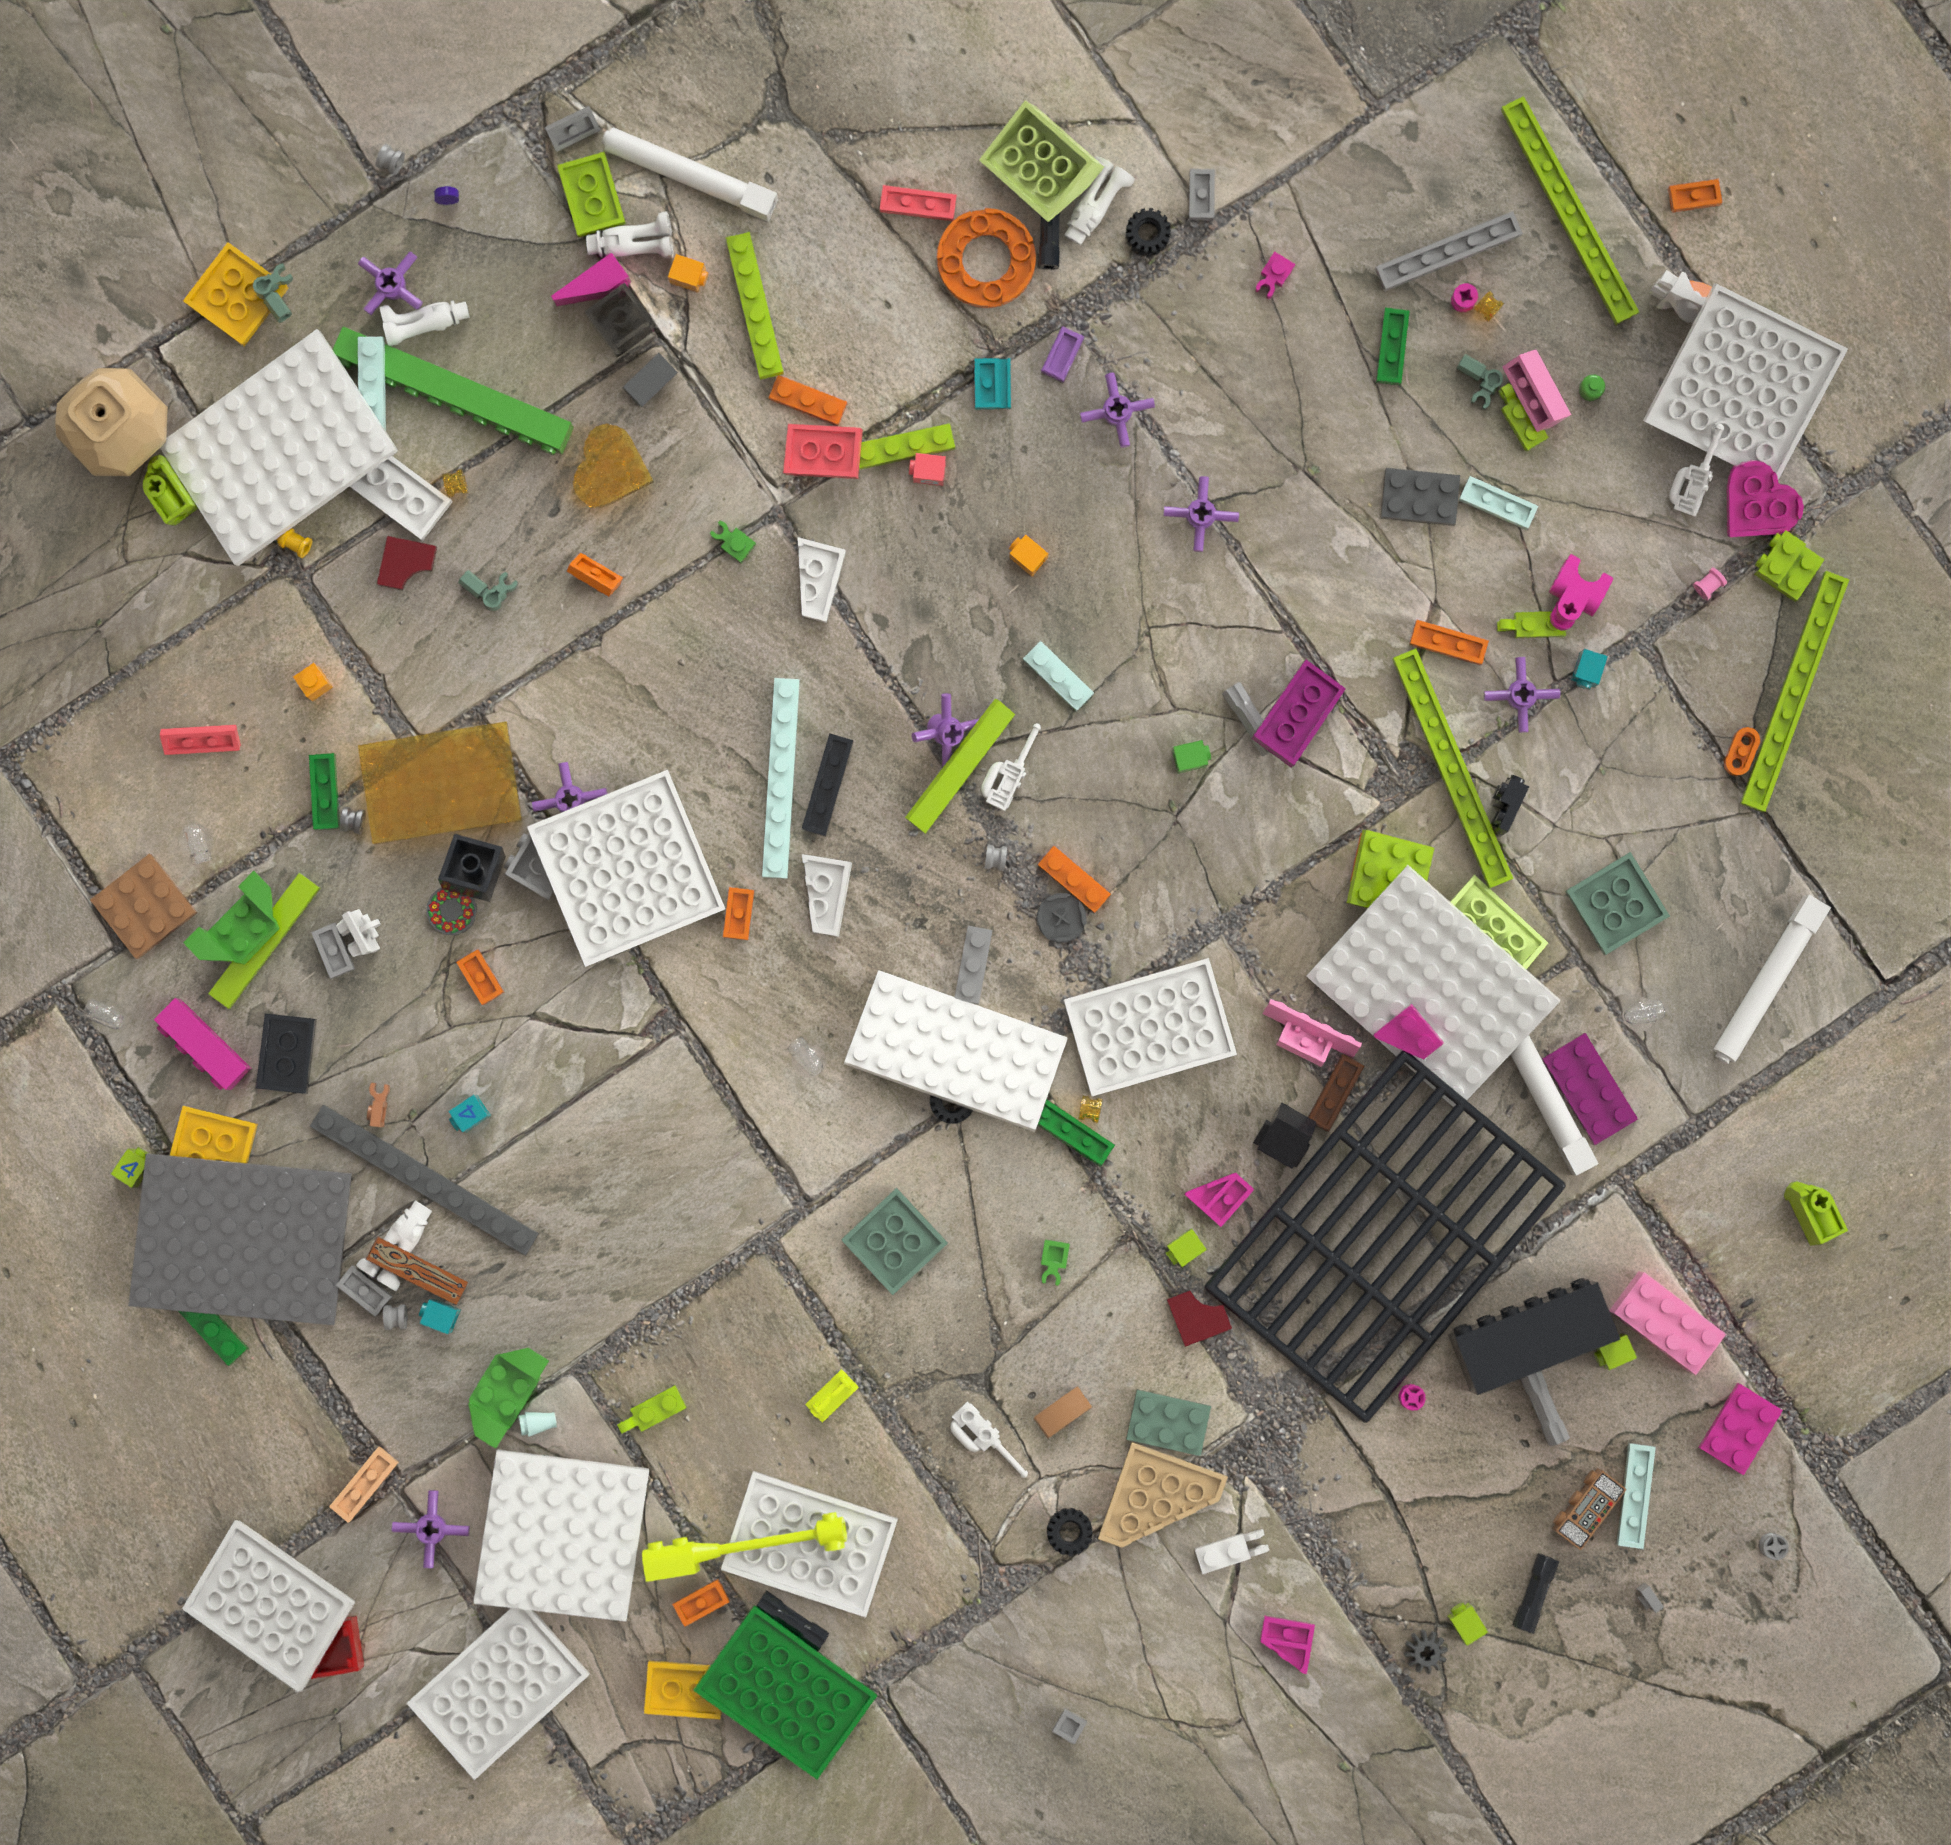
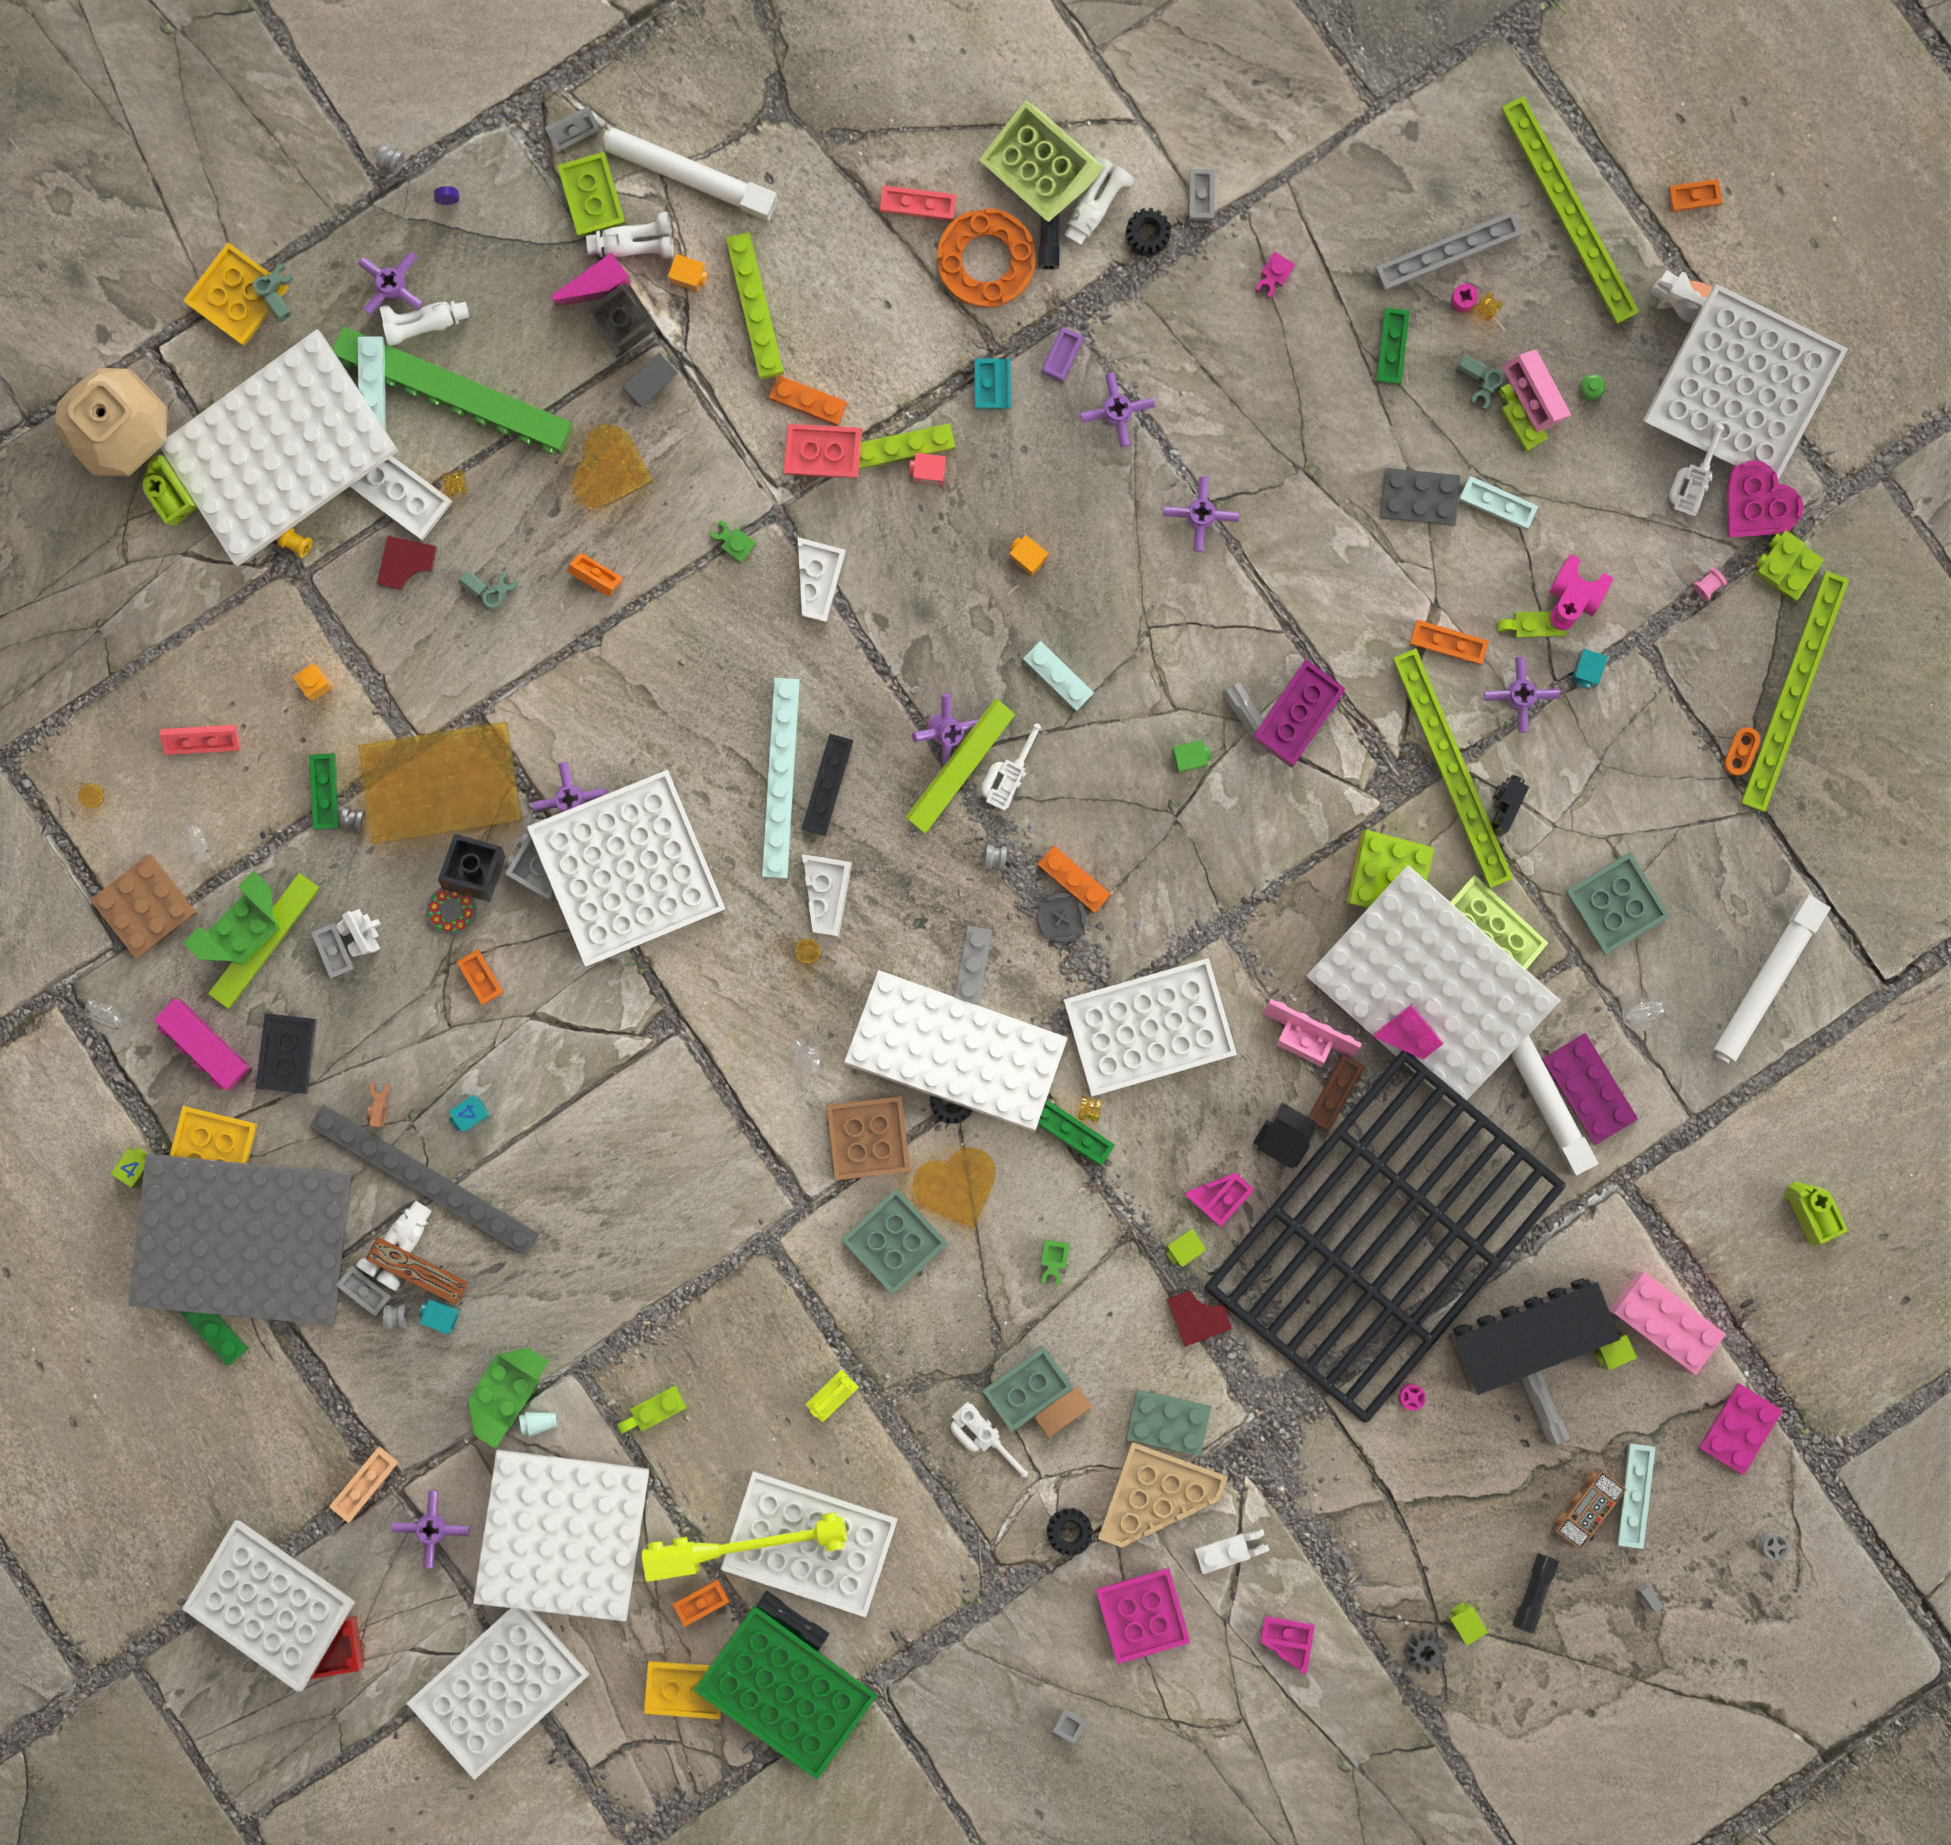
orange plate [723,887,755,940] -> none
none -> clear yellow plate [78,783,104,808]
none -> clear yellow wheel [795,939,821,965]
none -> medium nougat plate [826,1096,910,1180]
none -> clear yellow plate [912,1147,996,1229]
none -> sand green plate [982,1346,1073,1432]
none -> dark pink plate [1096,1567,1191,1664]

